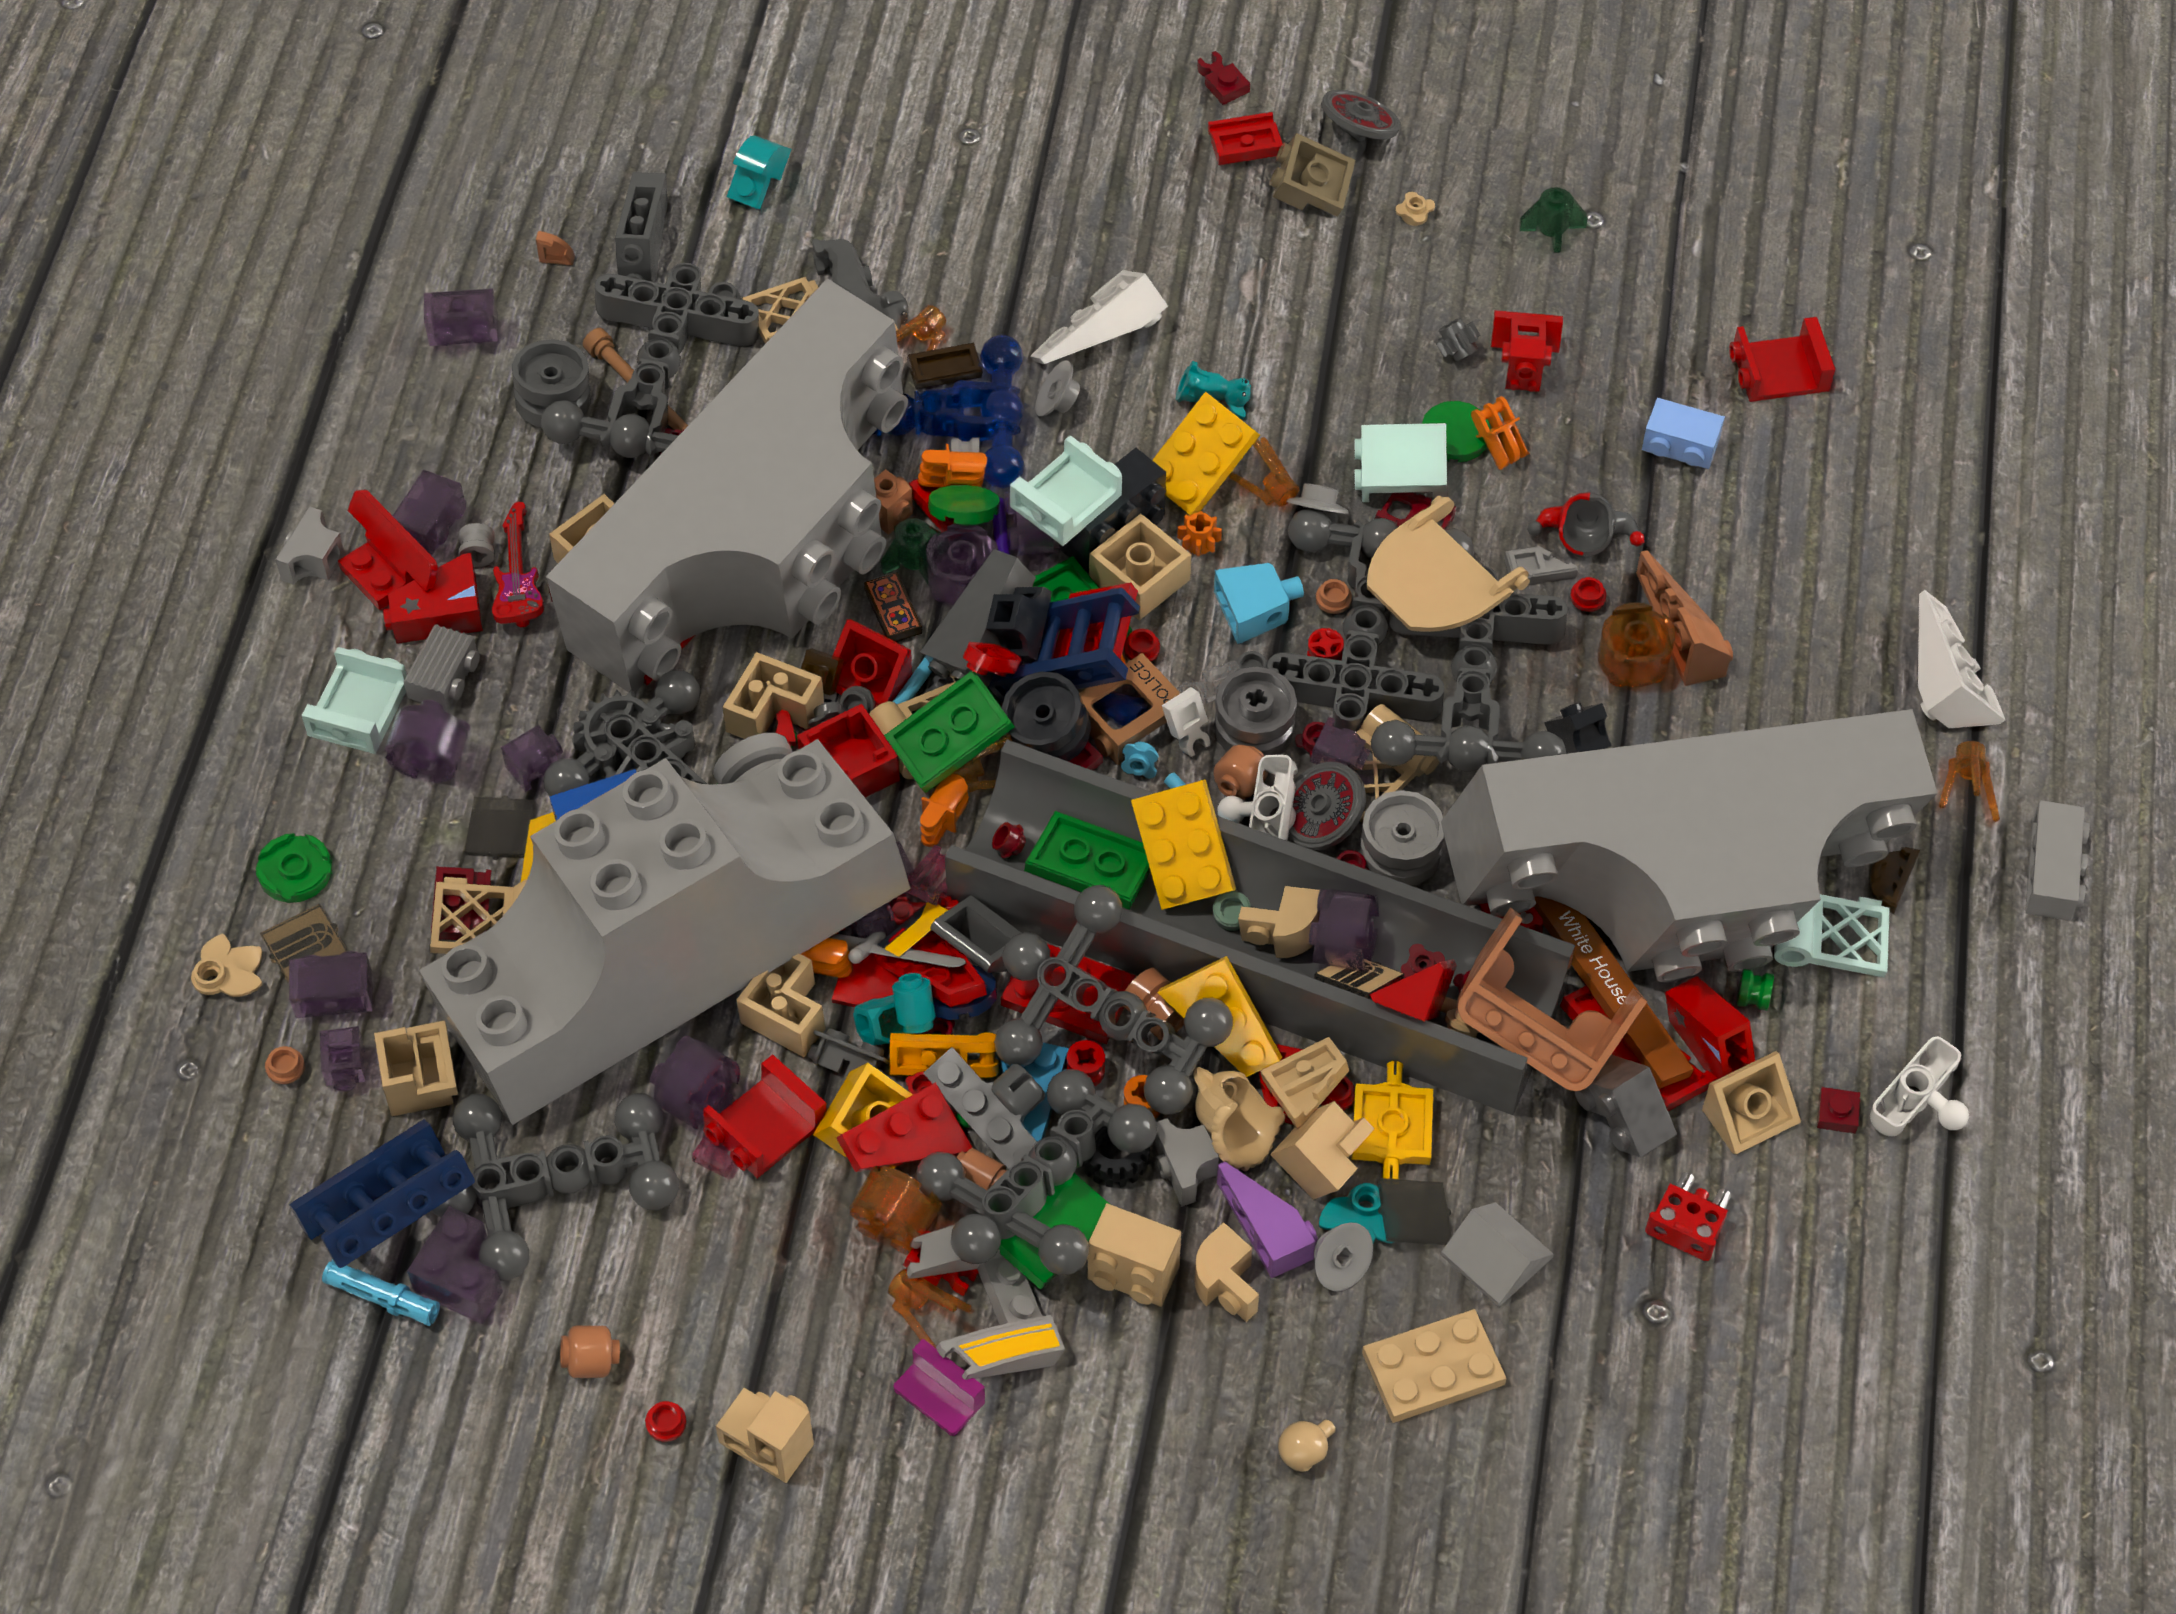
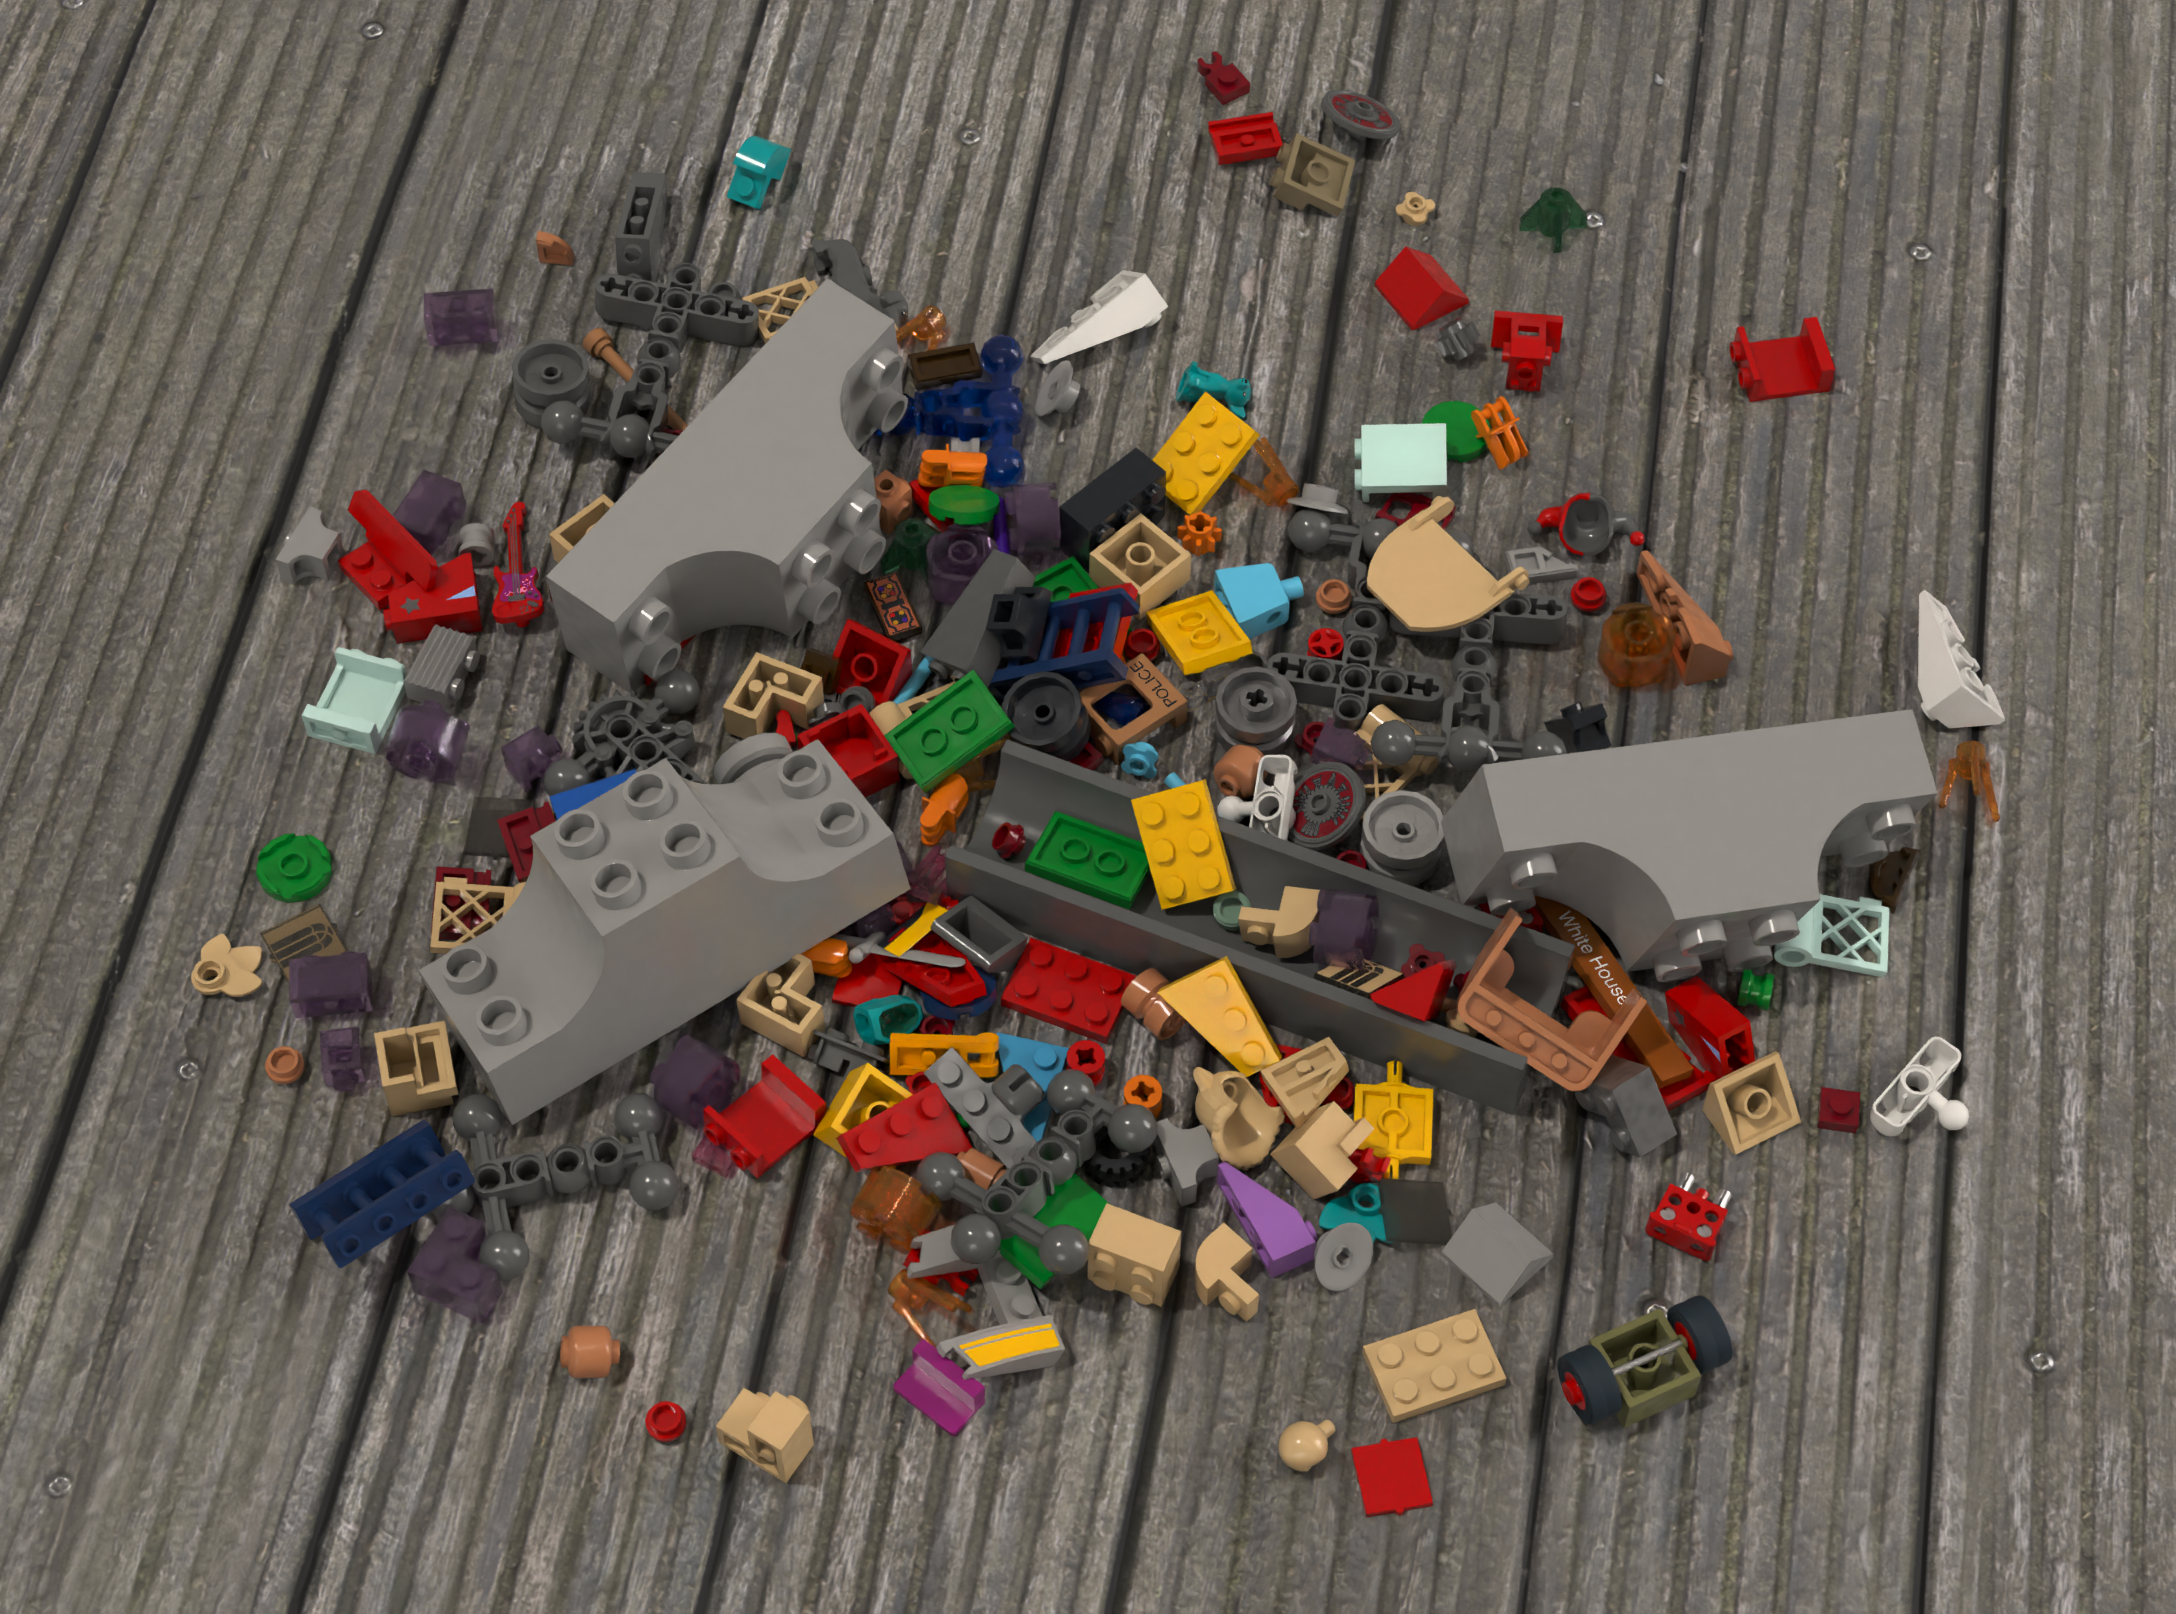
medium azure pin [322,1259,440,1326] -> none
teal brick [892,973,936,1034] -> none
red plate [963,642,1022,677] -> none
dark grey piece [994,885,1233,1115] -> none
light aqua panel [1010,436,1122,546] -> none
white plate [1162,687,1210,757] -> none
light blue brick [1642,398,1725,469] -> none
light grey brick [2025,800,2090,921] -> none
none -> dark red plate [497,801,556,883]
none -> yellow plate [1146,590,1253,675]
none -> red plate [1347,1147,1391,1185]
none -> red piece [1351,1437,1433,1517]
none -> red slope [1375,246,1469,331]
none -> brick [1557,1295,1733,1428]

